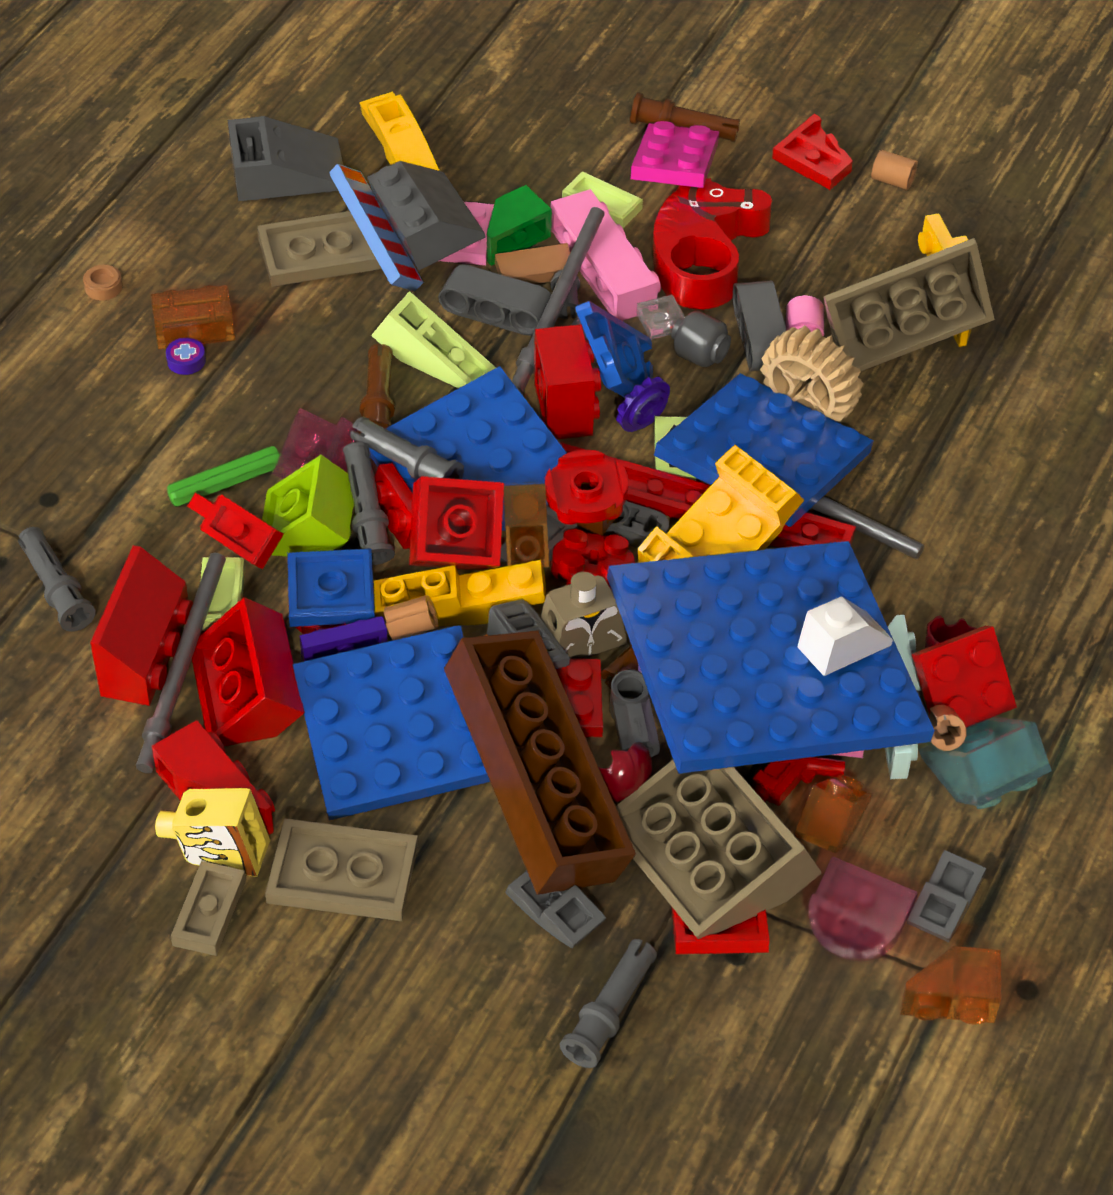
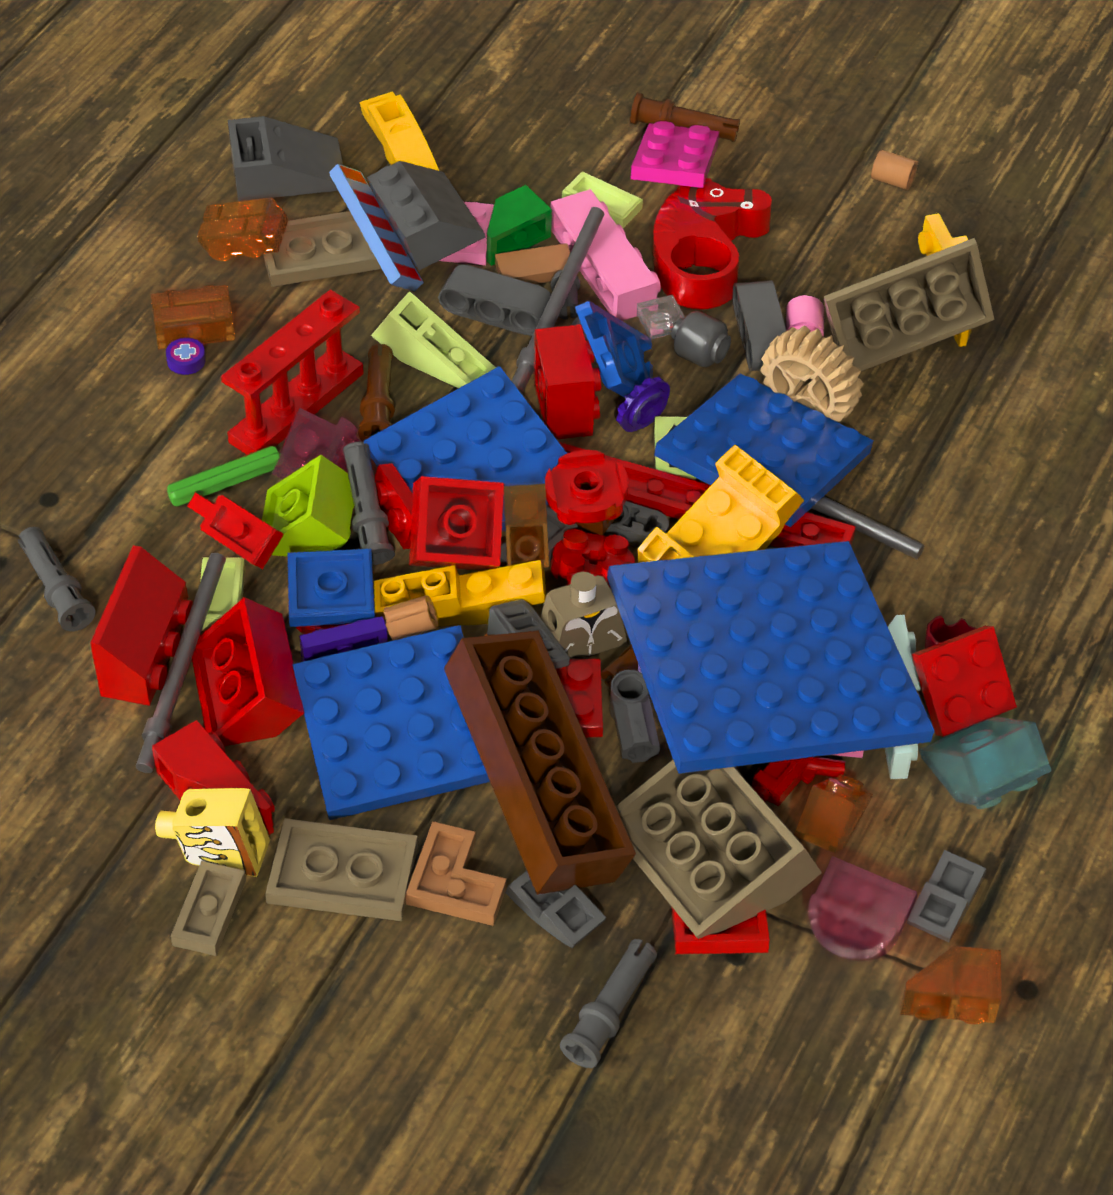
medium nougat tile [83,265,123,300] -> none
dark grey pin [350,416,464,480] -> none
dark red hair [598,742,652,804] -> none
red wing [772,114,853,190] -> none
white slope [797,596,893,676] -> none
medium nougat piece [929,705,966,751] -> none
none -> clear orange brick [197,198,288,261]
none -> red fence [221,289,364,455]
none -> medium nougat plate [405,821,507,926]

